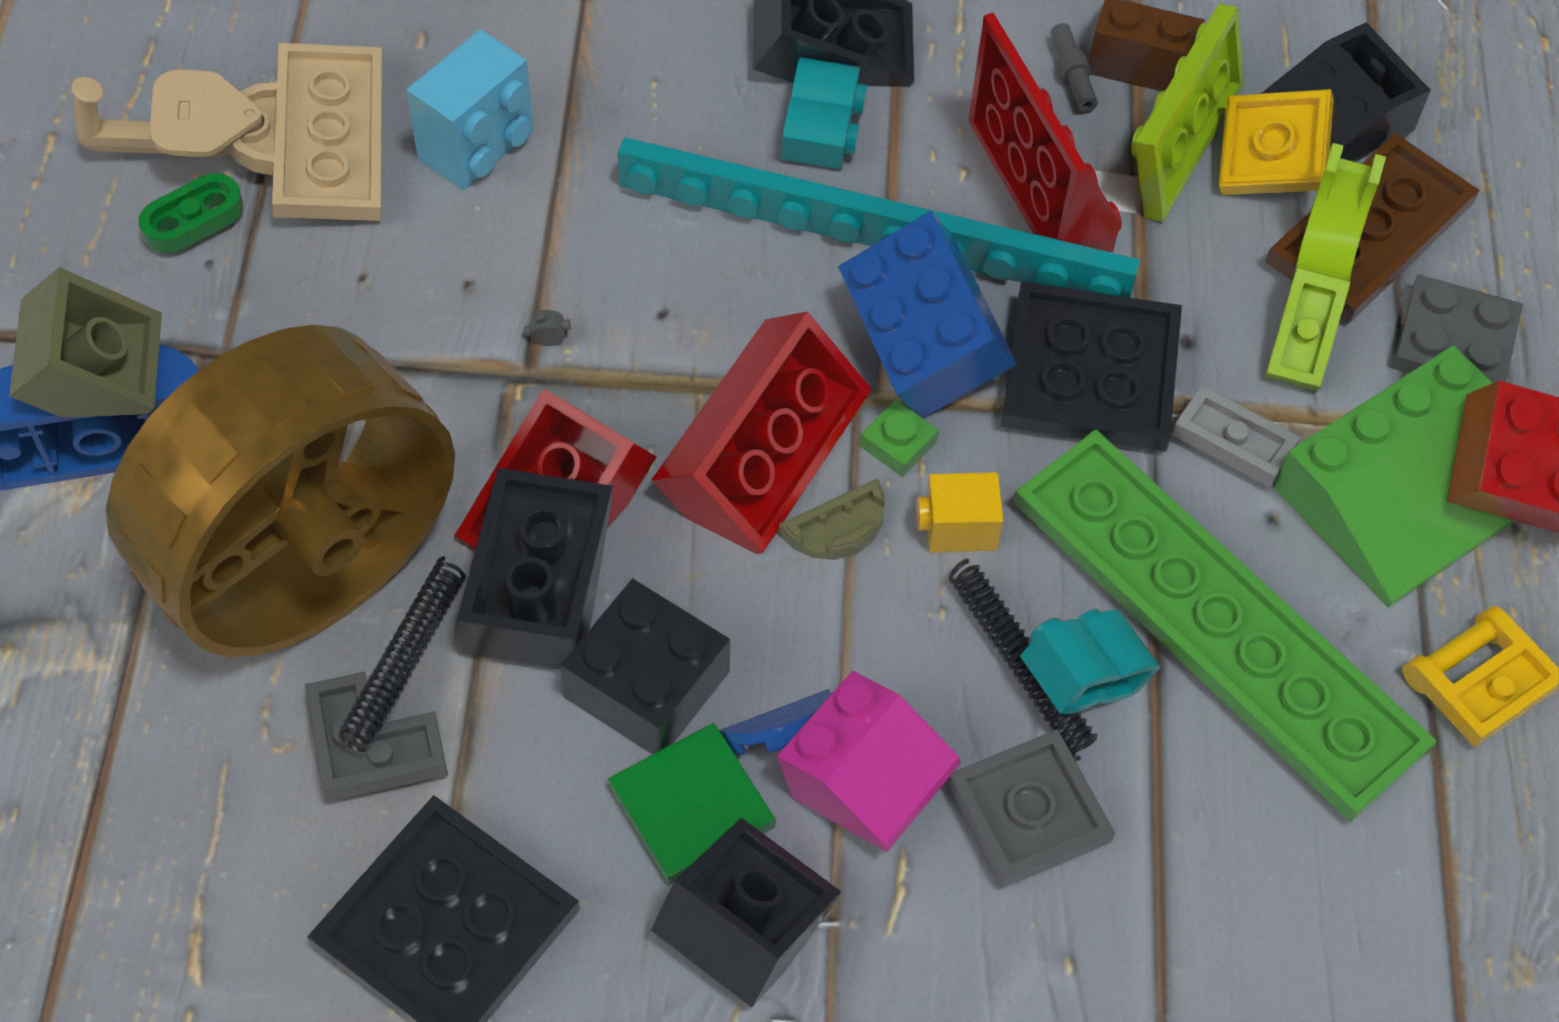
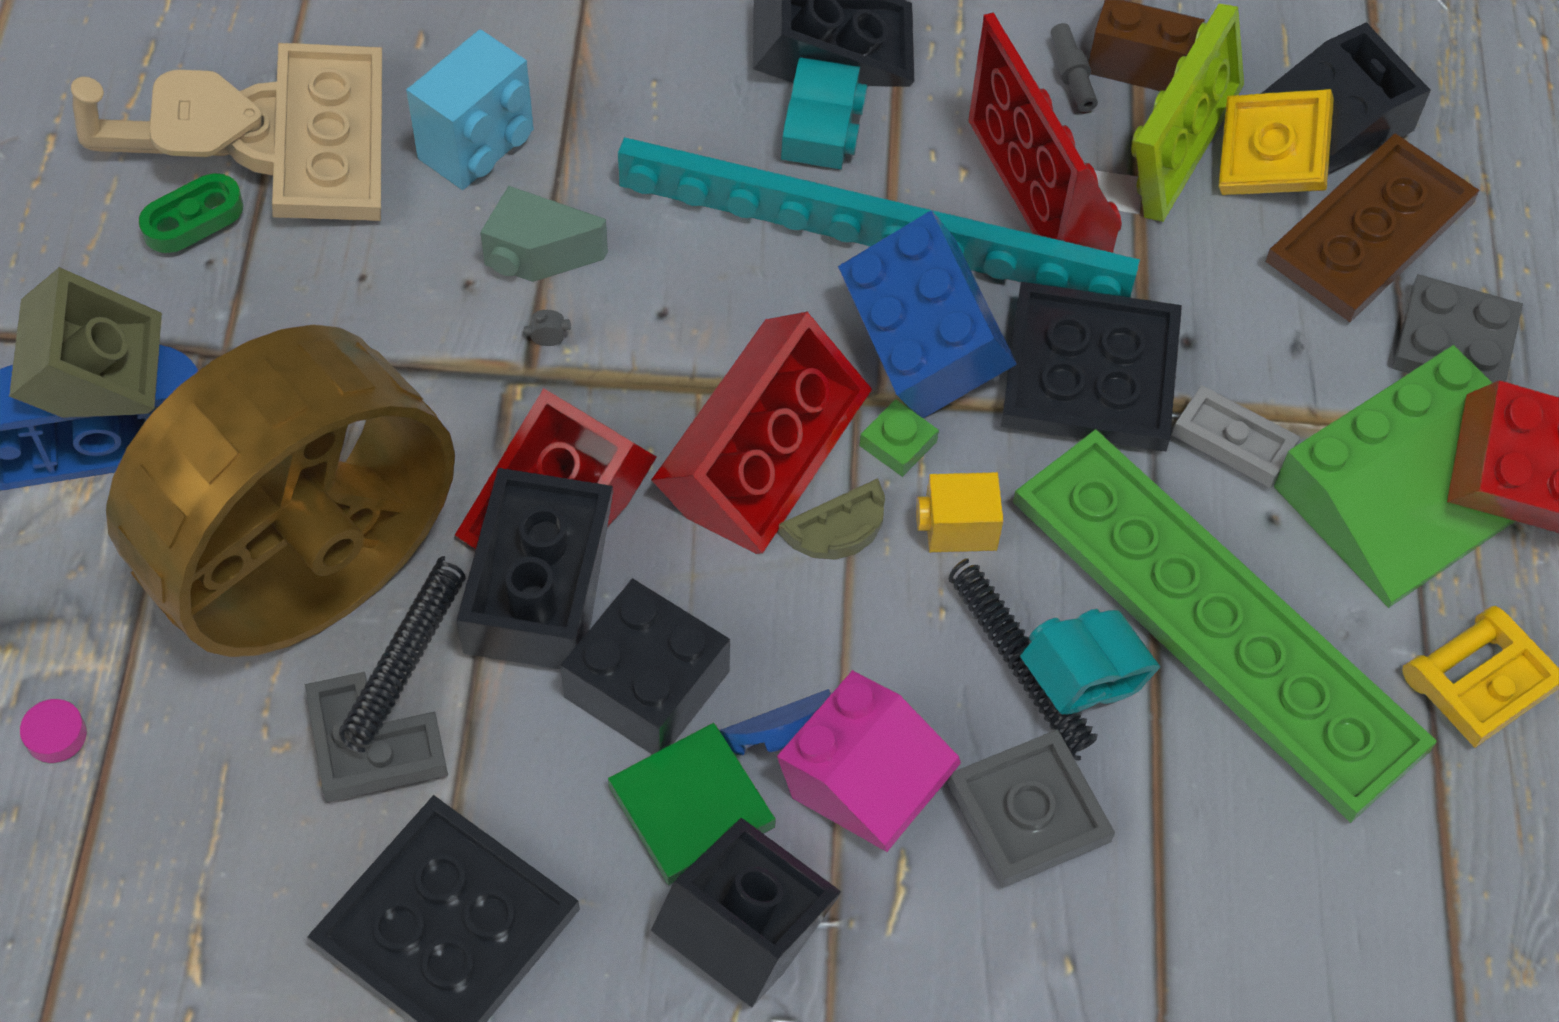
lime piece [1265,143,1386,392] -> none
none -> dark pink tile [20,699,87,763]
none -> sand green slope [480,185,608,282]

